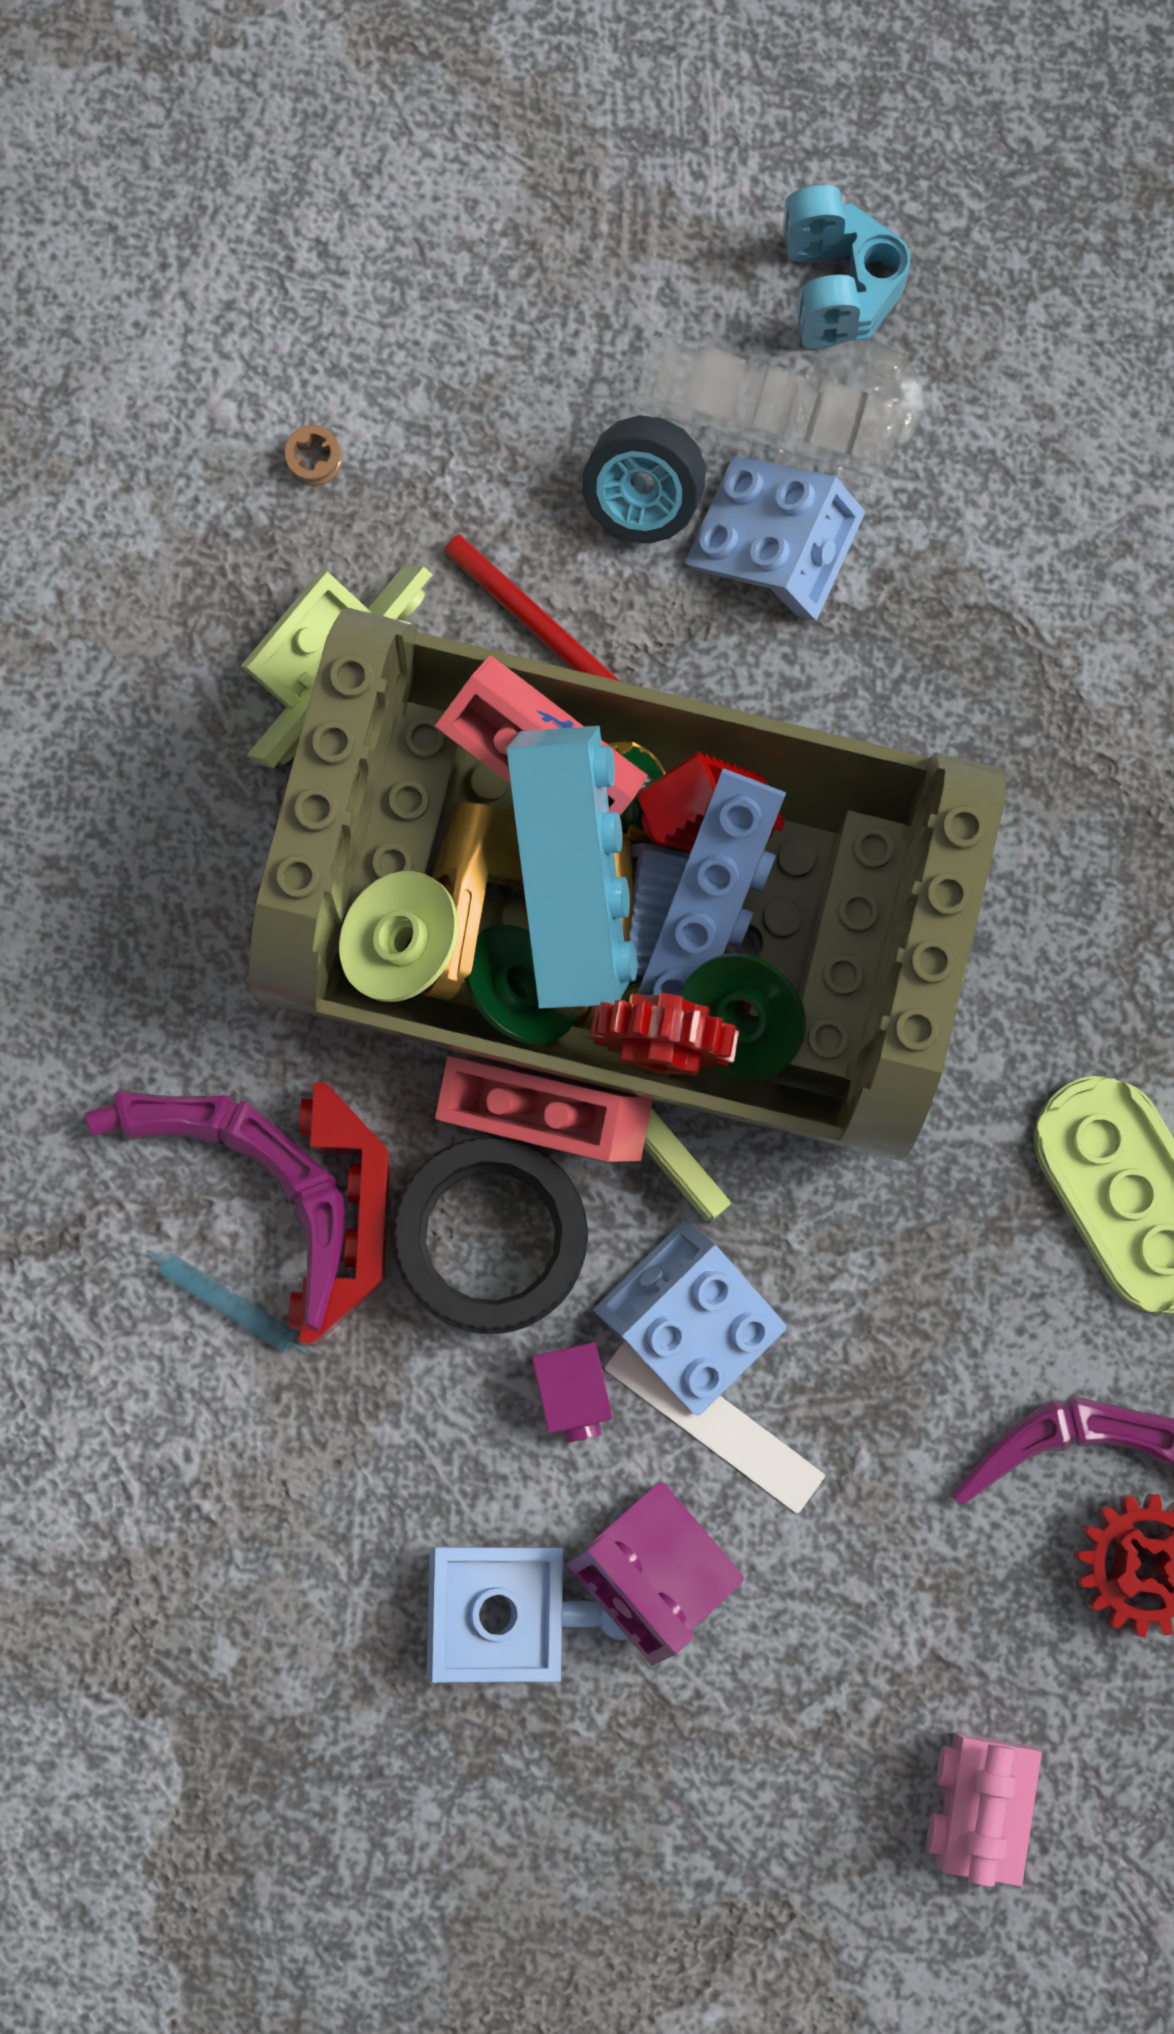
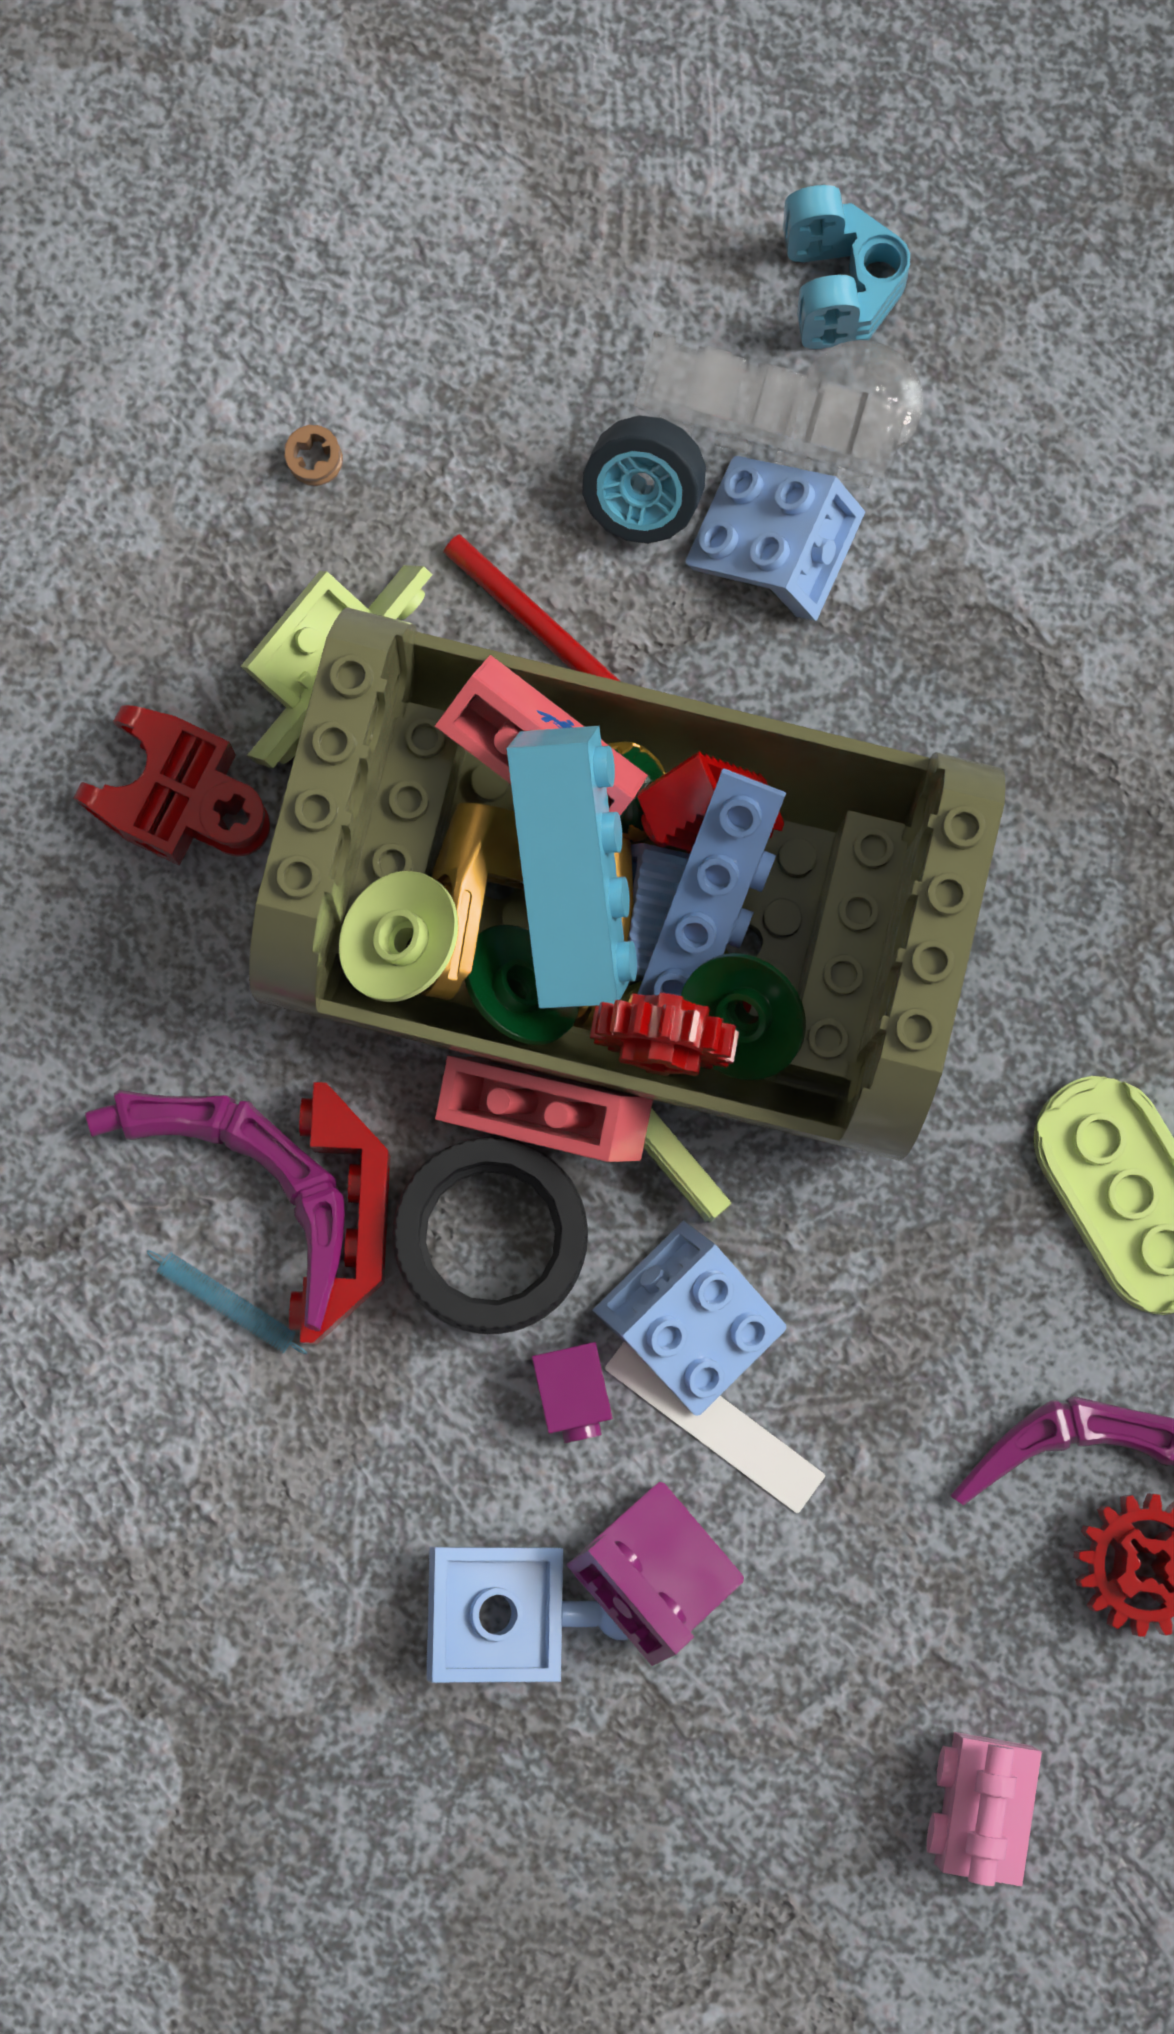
none -> red piece [73,705,270,866]

